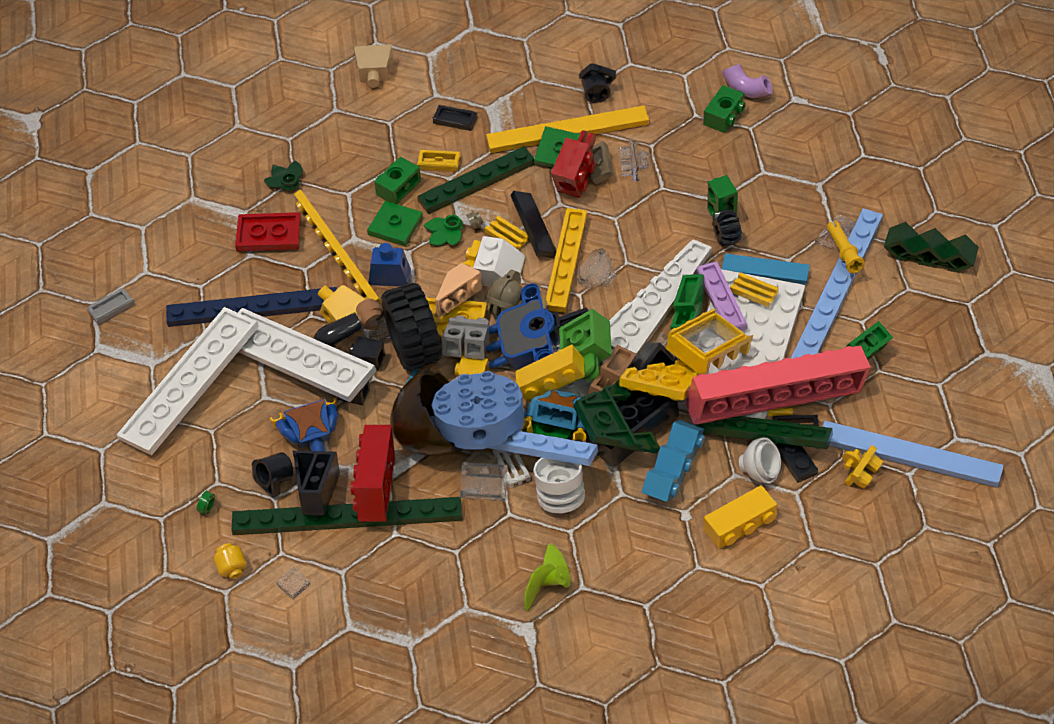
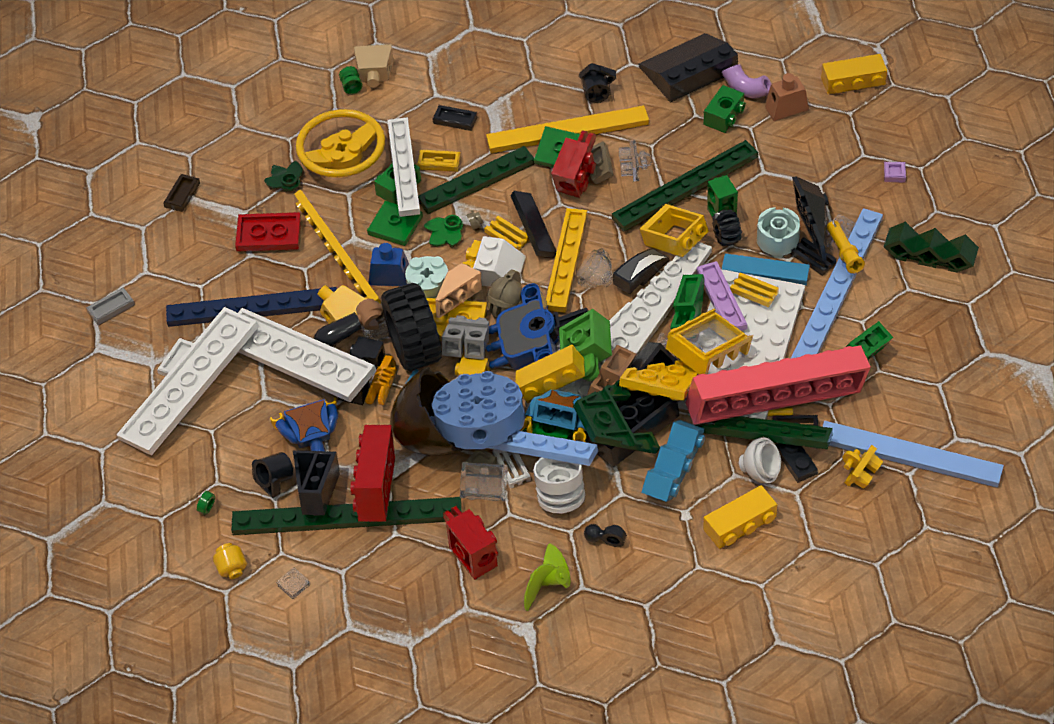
none -> white tile [157,338,194,377]
none -> dark brown tile [163,174,200,212]
none -> yellow piece [296,109,385,178]
none -> green wheel [339,66,363,94]
none -> light orange hinge [365,355,397,405]
none -> white plate [388,117,420,217]
none -> light aqua brick [405,256,448,298]
none -> red brick [443,506,499,580]
none -> black plate [584,524,627,547]
none -> dark green plate [612,140,758,231]
none -> slope [613,248,670,294]
none -> black slope [638,33,738,103]
none -> yellow window [640,204,709,257]
none -> light aqua brick [756,207,800,258]
none -> nougat torso [765,73,809,121]
none -> black tile [790,237,837,276]
none -> black wedge [792,176,829,262]
none -> yellow brick [821,54,887,95]
none -> lavender tile [884,162,906,183]

